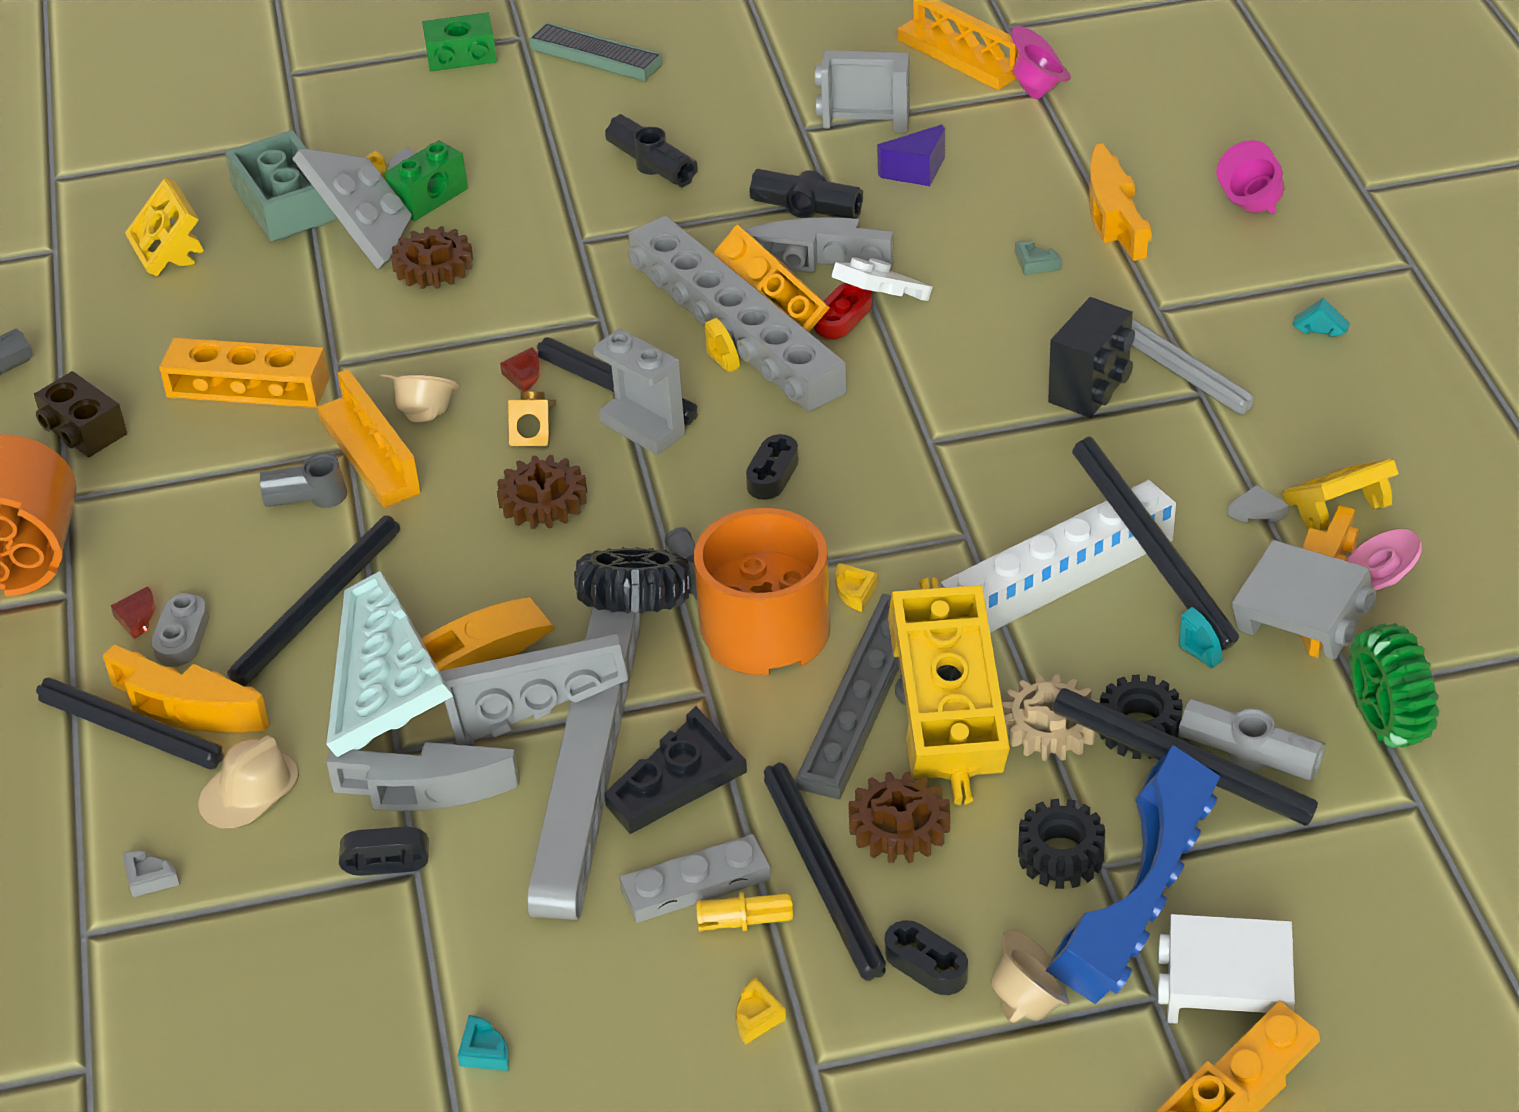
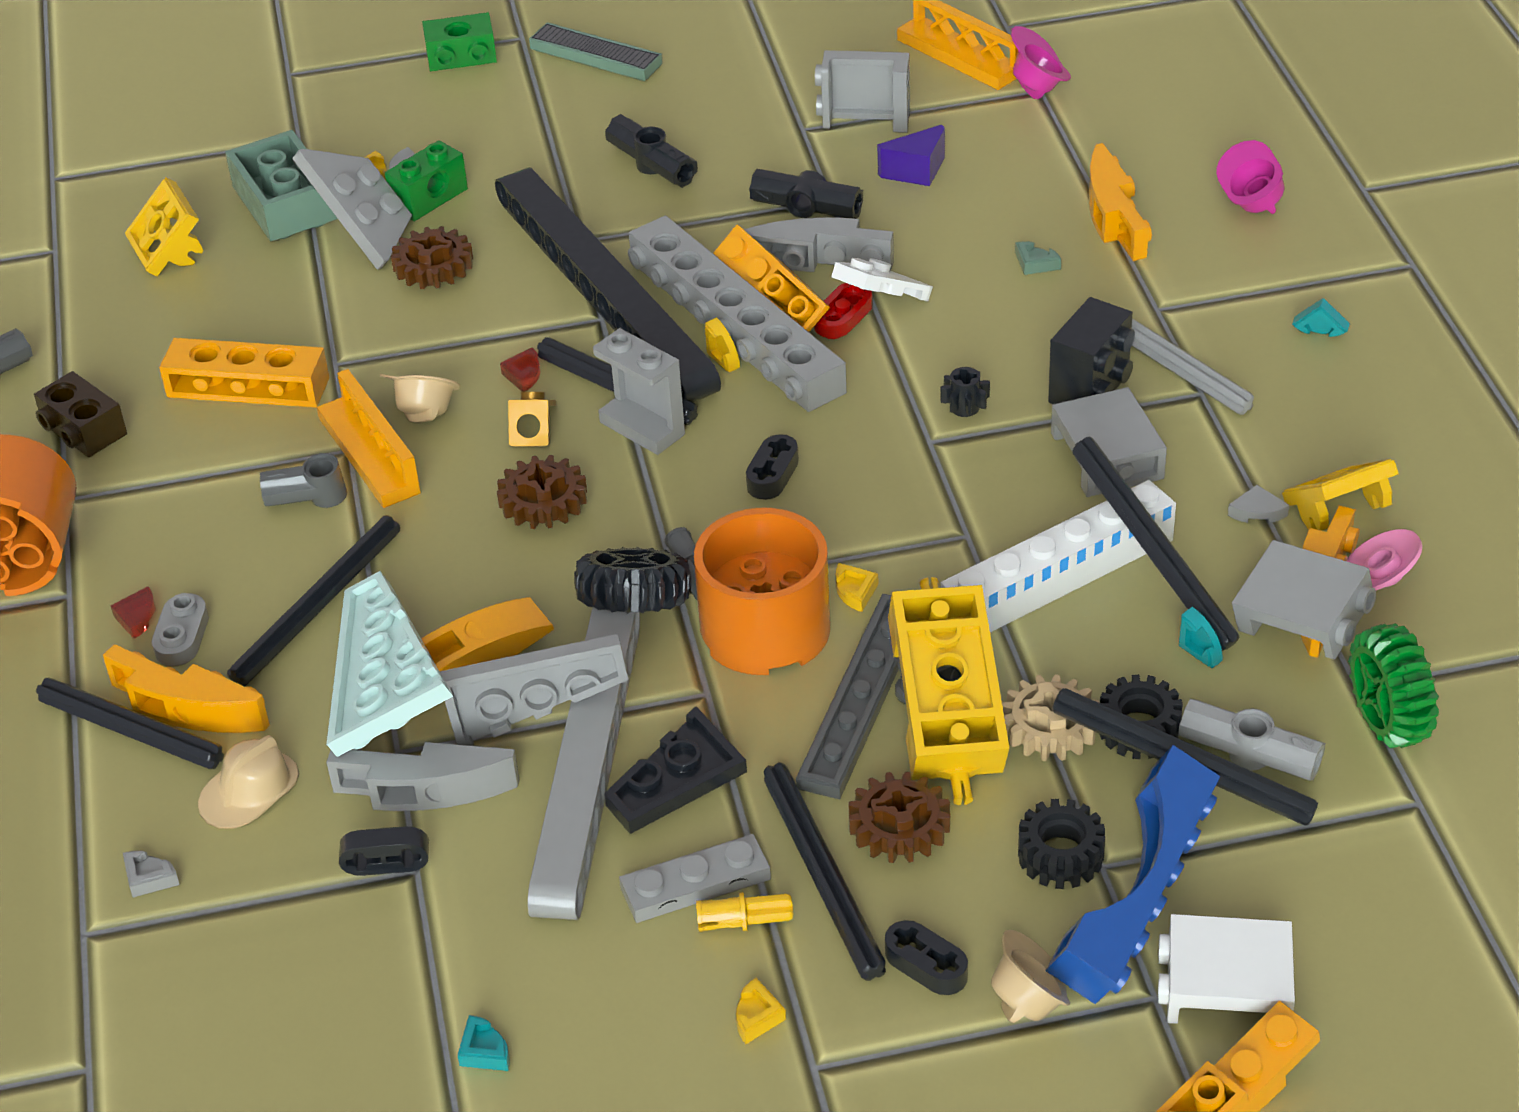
none -> black beam [495,167,721,402]
none -> black gear [940,367,990,417]
none -> light grey panel [1051,387,1167,497]

